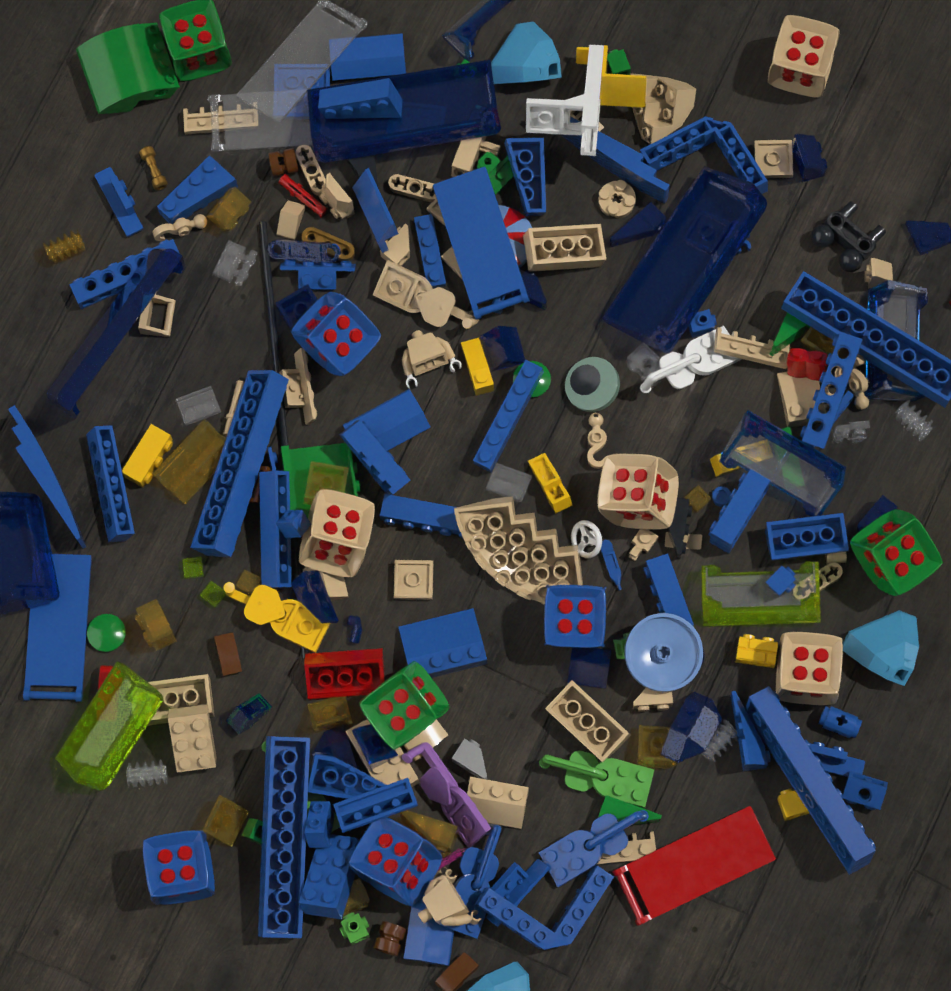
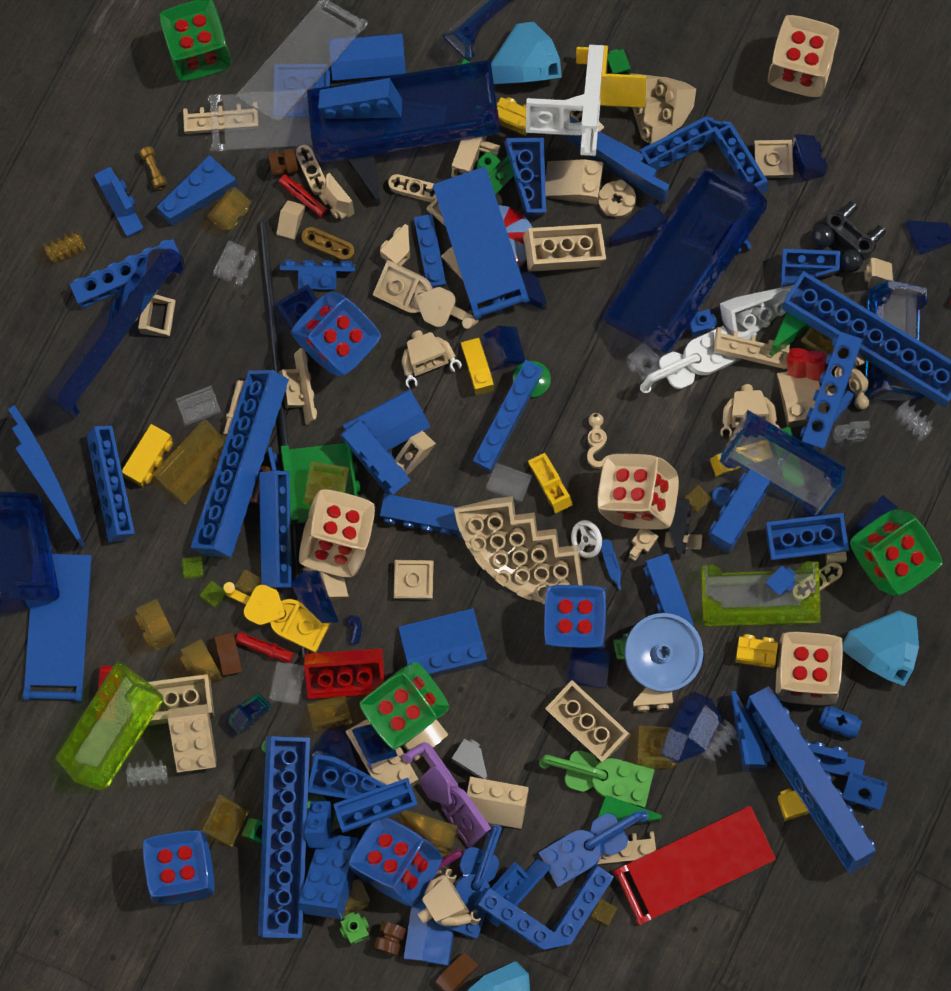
green slope [76,23,180,114] -> none
green dish [87,614,126,652] -> none
tan piece [152,214,207,241] -> none
clear blue plate [267,239,341,263] -> none
blue brick [276,510,312,538] -> none
blue slope [352,168,399,253] -> none
sand green piece [565,357,620,412] -> none
none -> clear yellow slope [180,639,223,682]
none -> red pin [236,632,294,664]
none -> clear plate [270,661,305,705]
none -> tan slope [394,431,436,475]
none -> yellow brick [492,97,527,136]
none -> tan slope [545,160,603,205]
none -> clear yellow tile [591,899,618,926]
none -> white wedge [720,285,794,340]
none -> tan torso [721,384,780,438]
none -> blue wedge [780,249,840,288]

